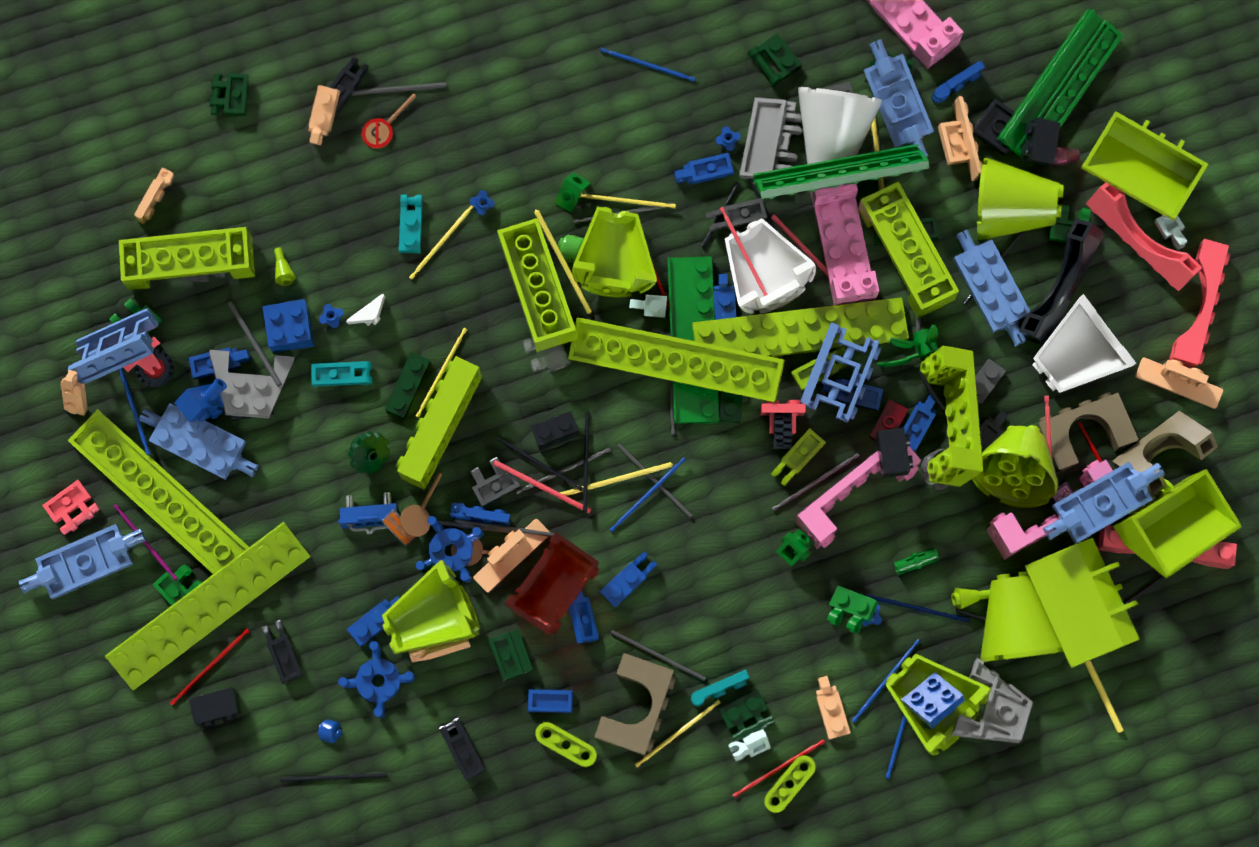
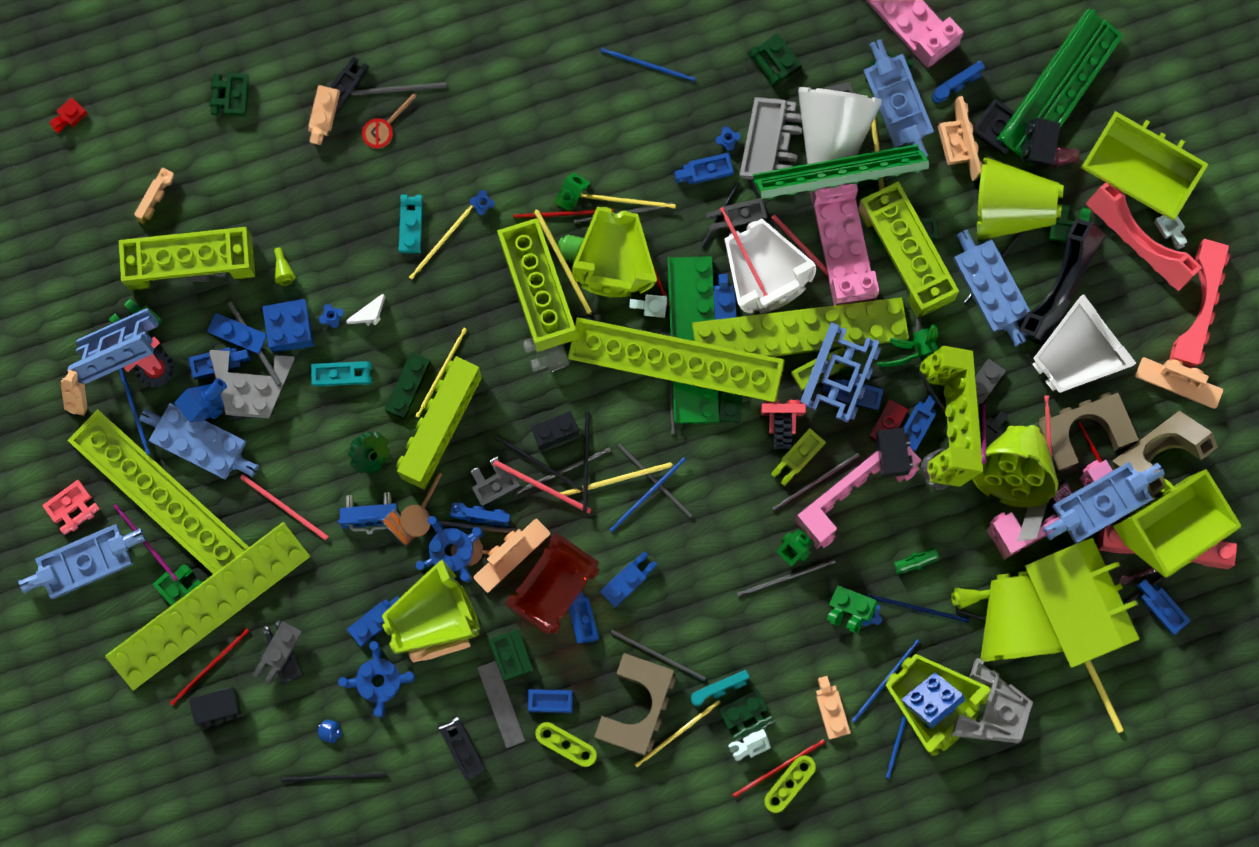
dark grey piece [454,518,557,538] -> none
none -> red plate [49,97,87,134]
none -> blue piece [207,313,267,353]
none -> coral axle [240,474,328,541]
none -> dark grey hinge [253,621,303,685]
none -> flat silver sticker [477,661,525,748]
none -> red piece [513,209,614,219]
none -> dark grey piece [736,559,836,597]
none -> magenta piece [981,403,986,464]
none -> light grey sticker [1017,504,1047,541]
none -> clear pink hinge [1120,568,1159,585]
none -> blue hinge [1136,579,1190,635]

